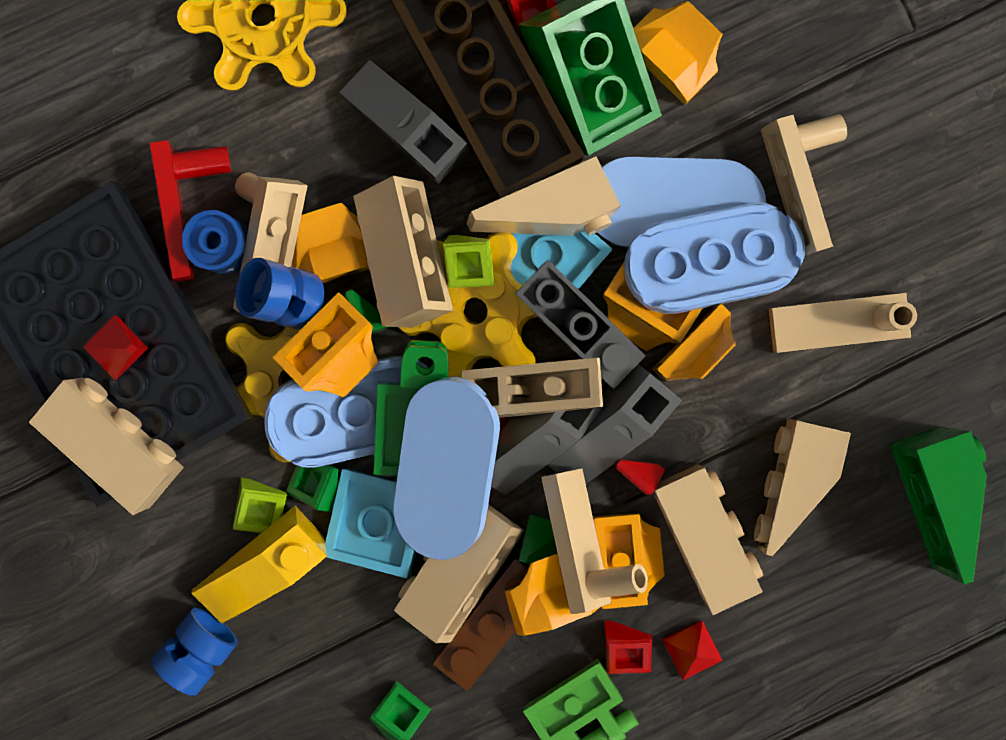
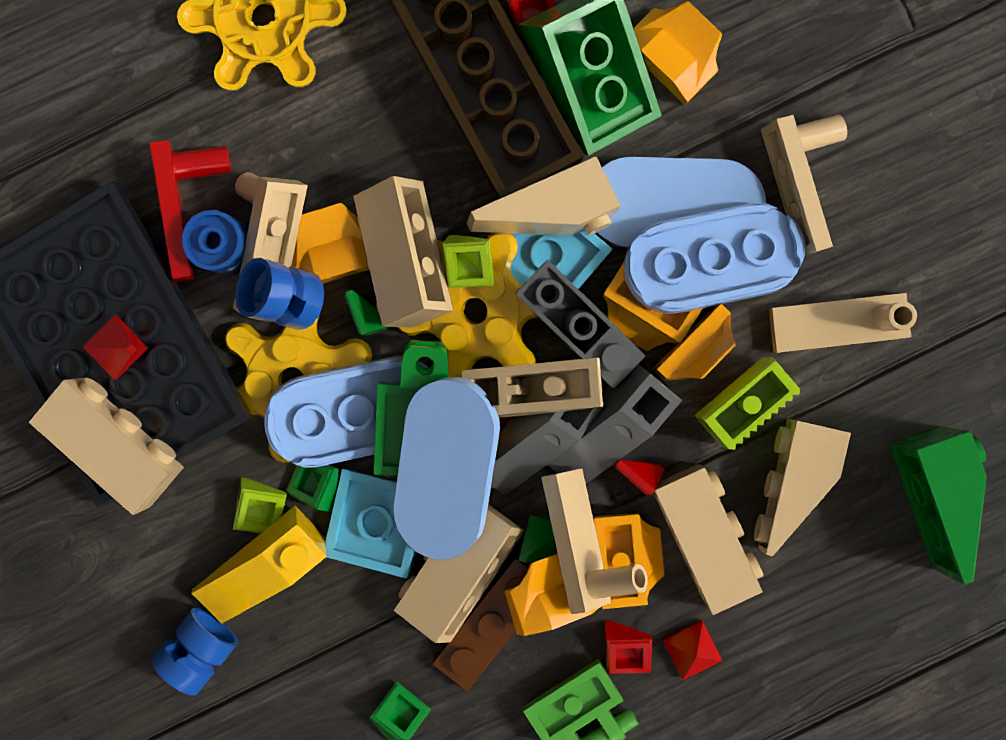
light orange slope [272,292,378,397] -> none
dark grey slope [339,60,469,185] -> none
none -> lime brick [695,357,800,450]

